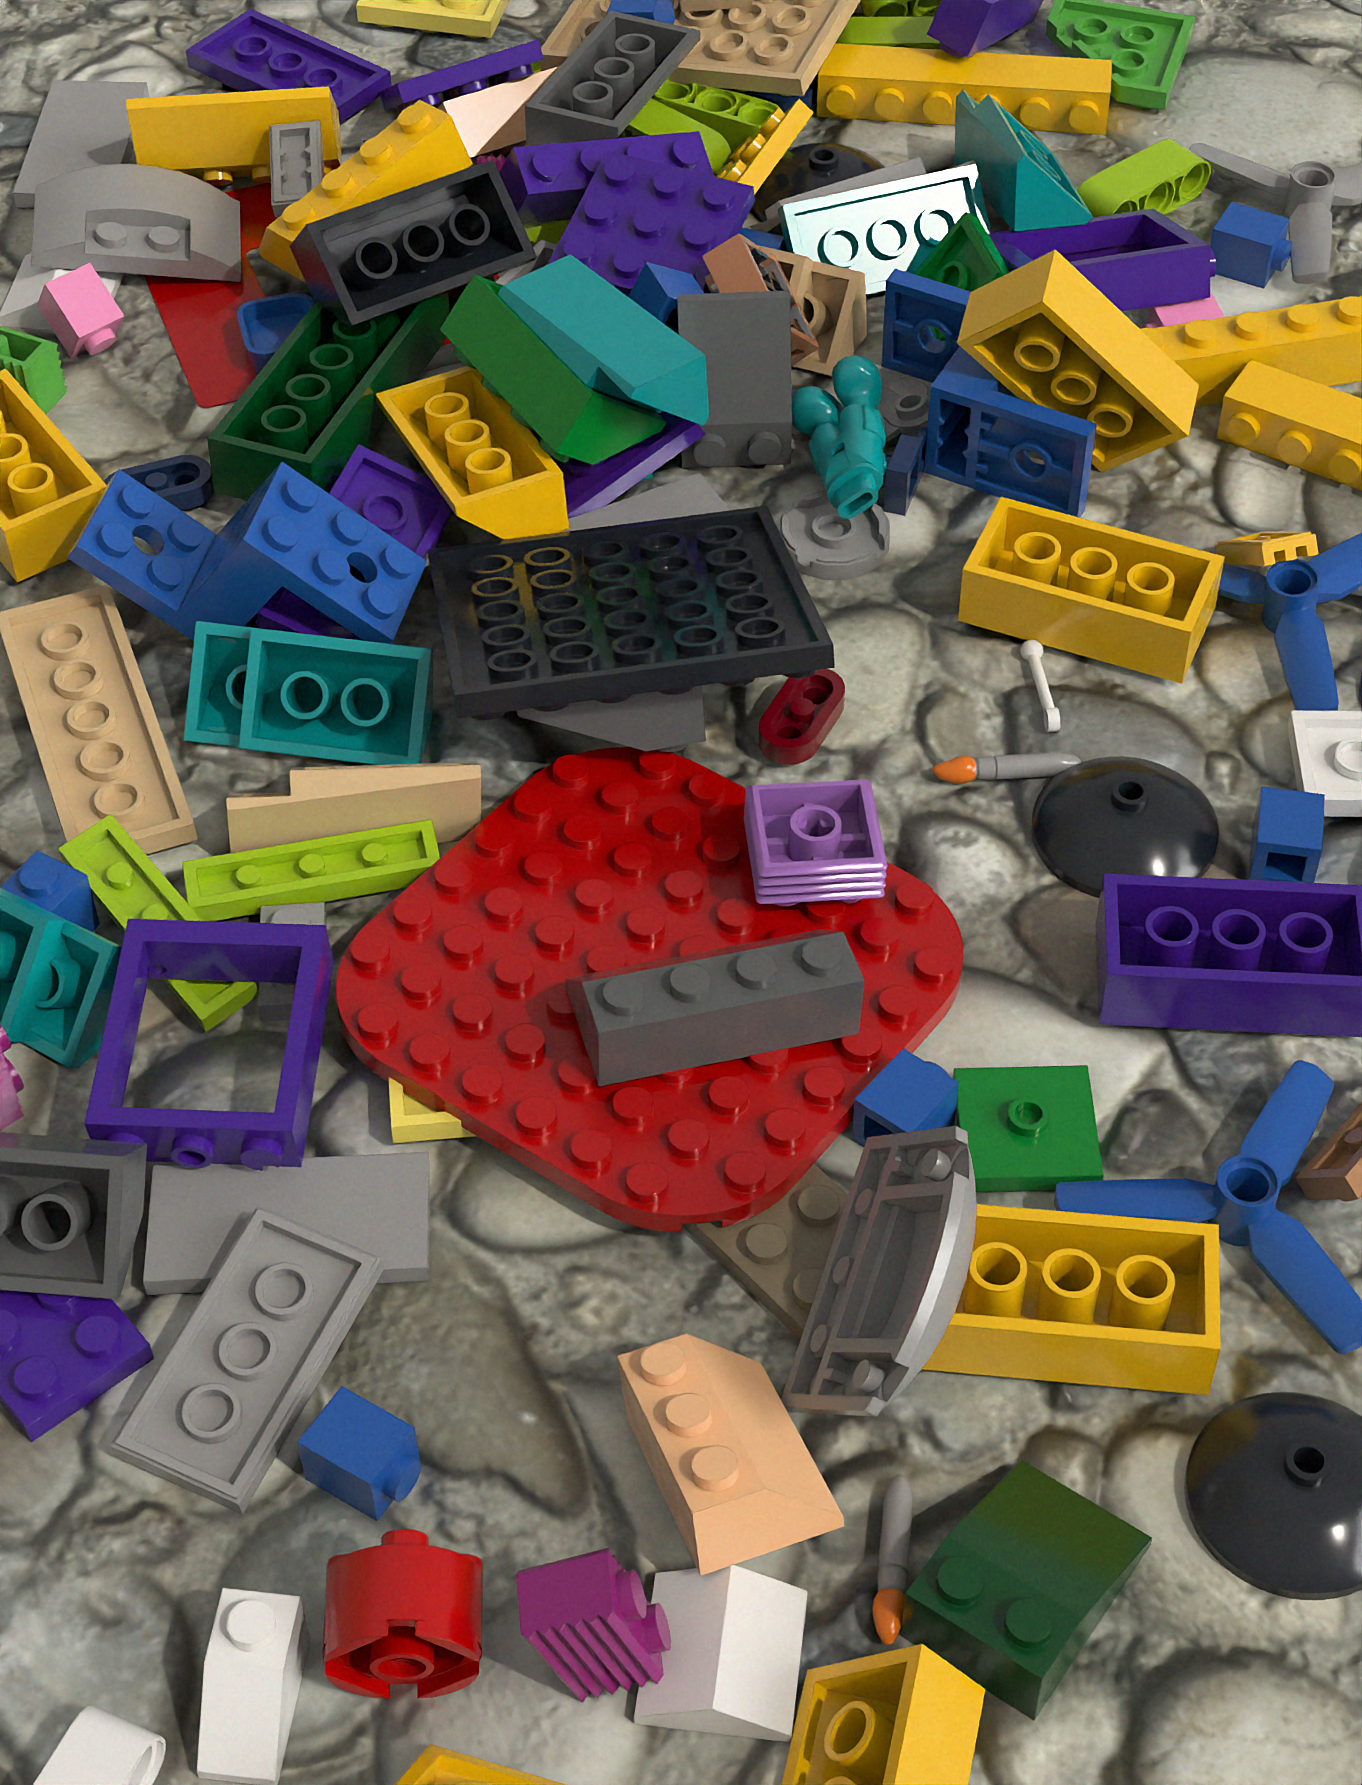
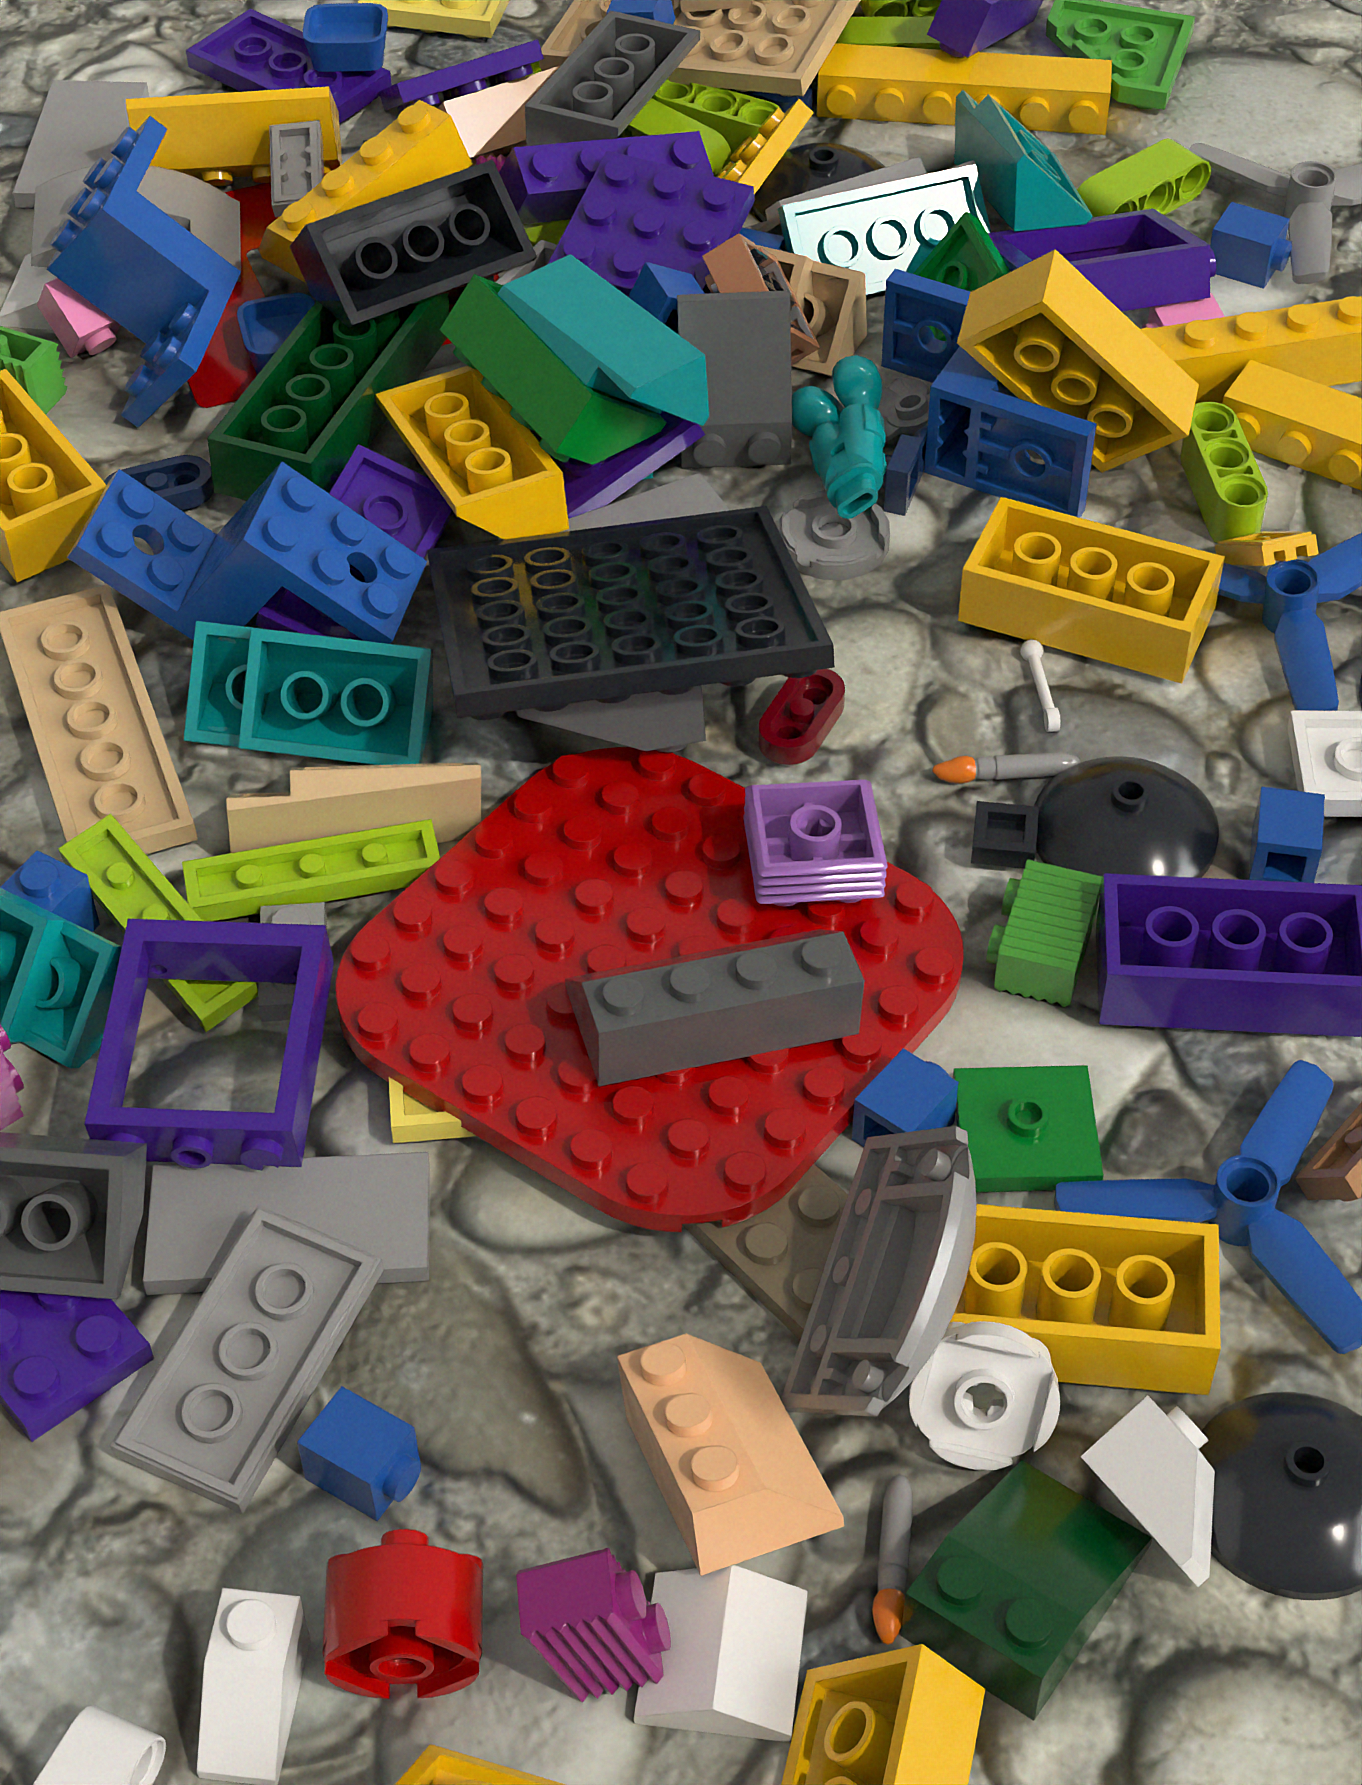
none -> blue bracket [46,116,241,428]
none -> blue piece [303,3,388,72]
none -> white plate [909,1321,1060,1470]
none -> black plate [971,801,1039,869]
none -> bright green brick [986,859,1103,1007]
none -> white slope [1081,1395,1215,1587]
none -> lime beam [1180,402,1268,544]

